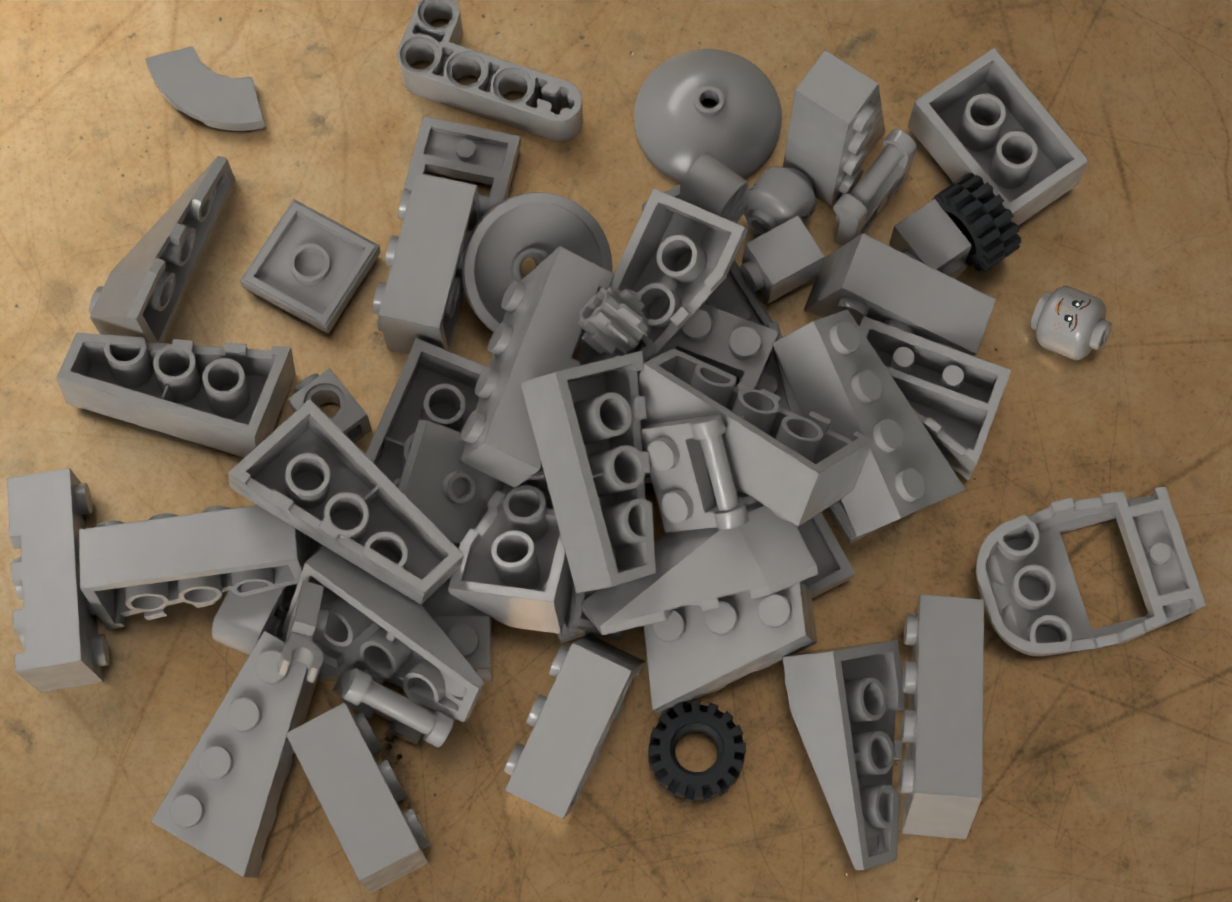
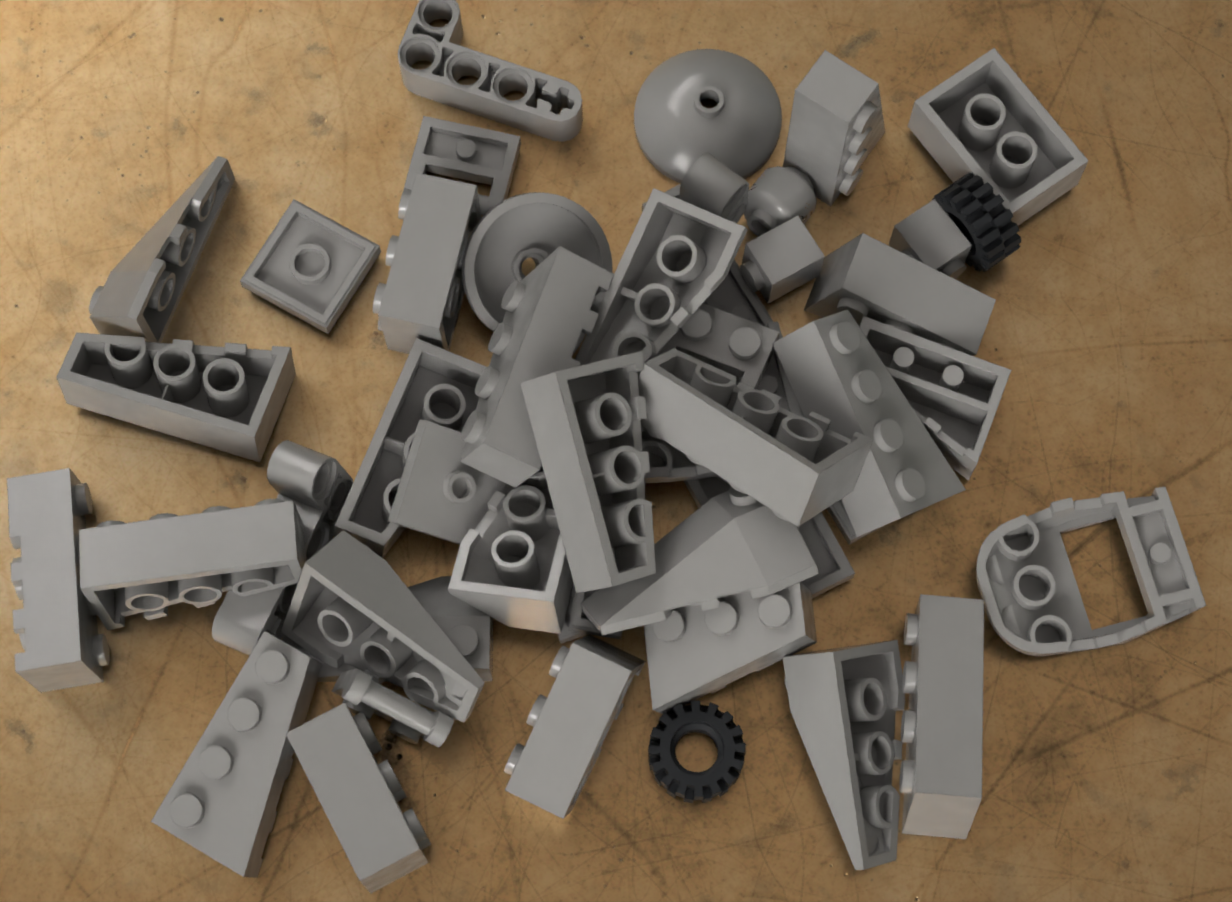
light grey tile [145,46,266,131] -> none
light grey wedge [228,399,464,605] -> none
light grey plate [277,581,329,683] -> none
light grey brick [288,368,372,443] -> none
light grey gear [577,287,649,356] -> none
light grey plate [641,414,749,533] -> none
light grey plate [833,129,917,246] -> none
light grey head [1031,286,1112,360] -> none

